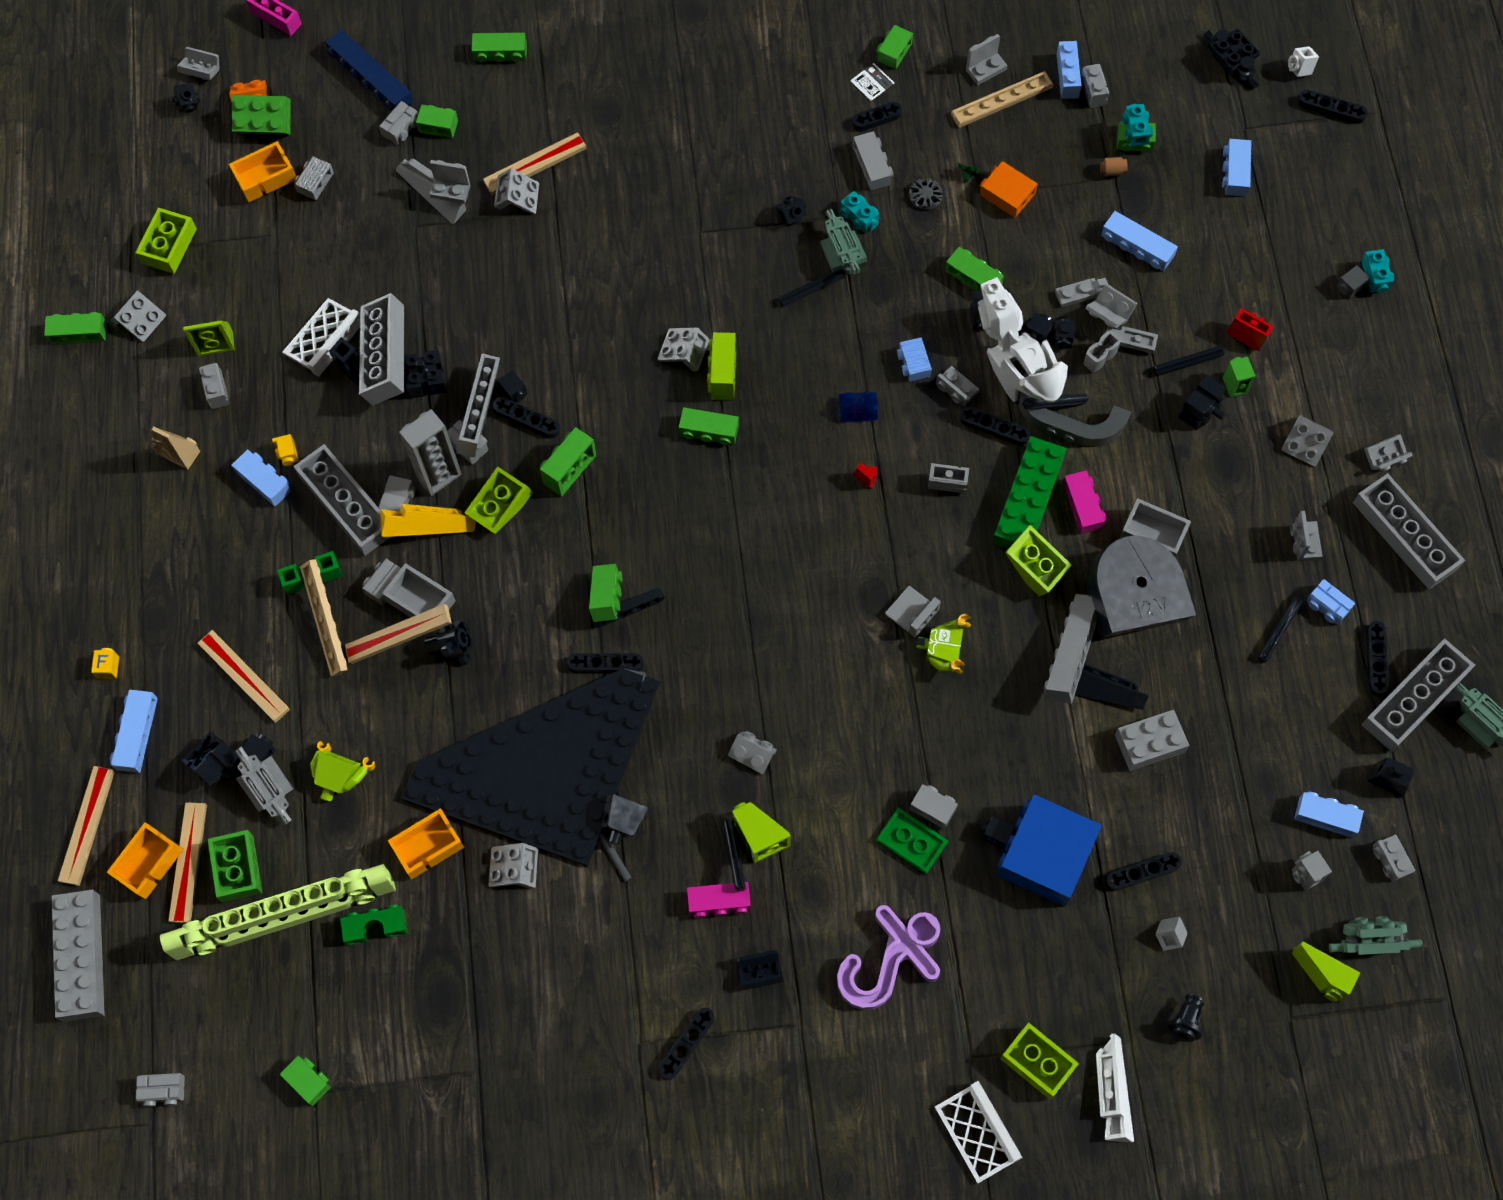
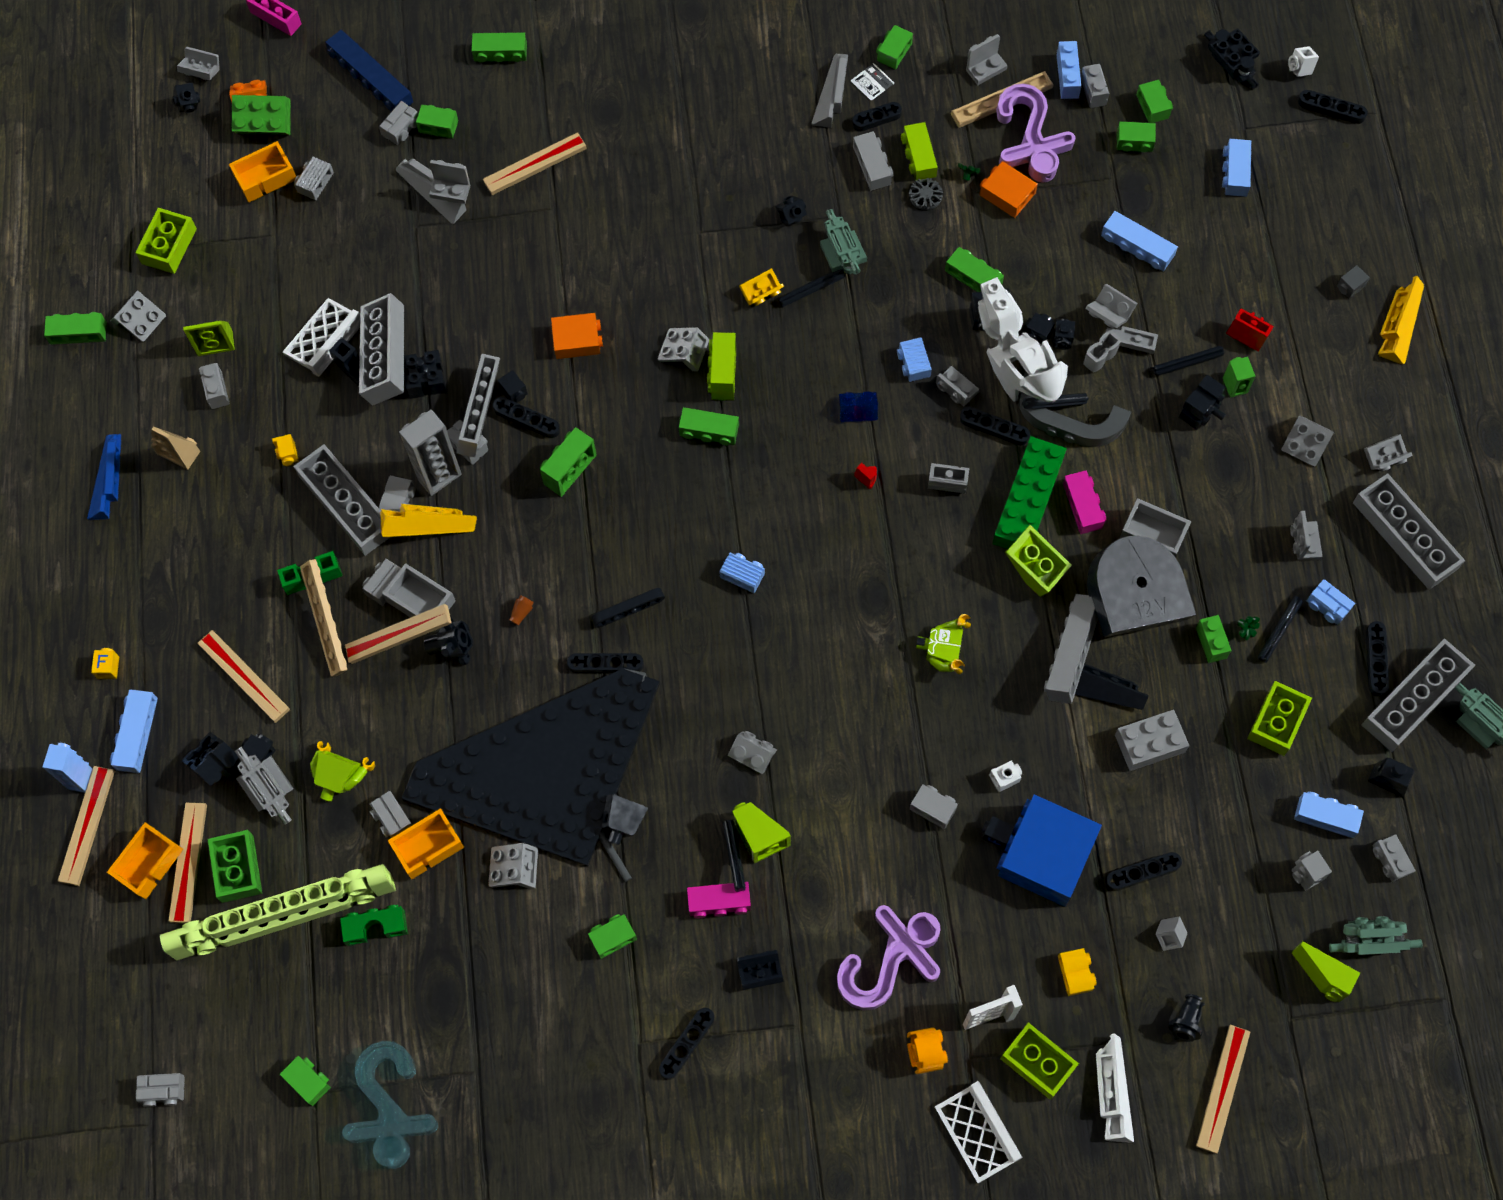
light grey brick [52,890,105,1022] -> none
light blue brick [231,450,291,507] -> none
lime slope [465,466,533,534] -> none
light grey bracket [494,168,539,215] -> none
bright green brick [589,564,622,622] -> none
teal brick [840,191,879,234] -> none
green tile [876,807,949,875] -> none
light grey bracket [885,586,941,637] -> none
light grey hinge [1055,278,1108,307] -> none
medium nougat brick [1100,157,1128,176] -> none
teal brick [1122,104,1153,147] -> none
teal brick [1361,249,1394,293] -> none
none -> light blue brick [43,743,93,793]
none -> blue wedge [87,434,121,520]
none -> clear light blue piece [342,1041,438,1169]
none -> light grey brick [369,791,412,838]
none -> dark orange cone [509,595,534,626]
none -> orange brick [551,313,603,359]
none -> bright green brick [588,914,637,959]
none -> light blue brick [720,553,765,593]
none -> yellow bracket [739,268,784,306]
none -> light grey wedge [811,53,848,128]
none -> lime brick [901,122,938,181]
none -> light orange brick [907,1027,948,1074]
none -> white fence [963,985,1023,1030]
none -> white brick [989,760,1022,792]
none -> lavender piece [996,84,1075,183]
none -> yellow brick [1058,948,1097,996]
none -> bright green brick [1136,80,1173,123]
none -> bright green brick [1196,615,1232,663]
none -> tan tile [1196,1025,1250,1154]
none -> dark green plant [1238,616,1260,640]
none -> lime brick [1247,681,1312,756]
none -> yellow wedge [1378,276,1424,364]

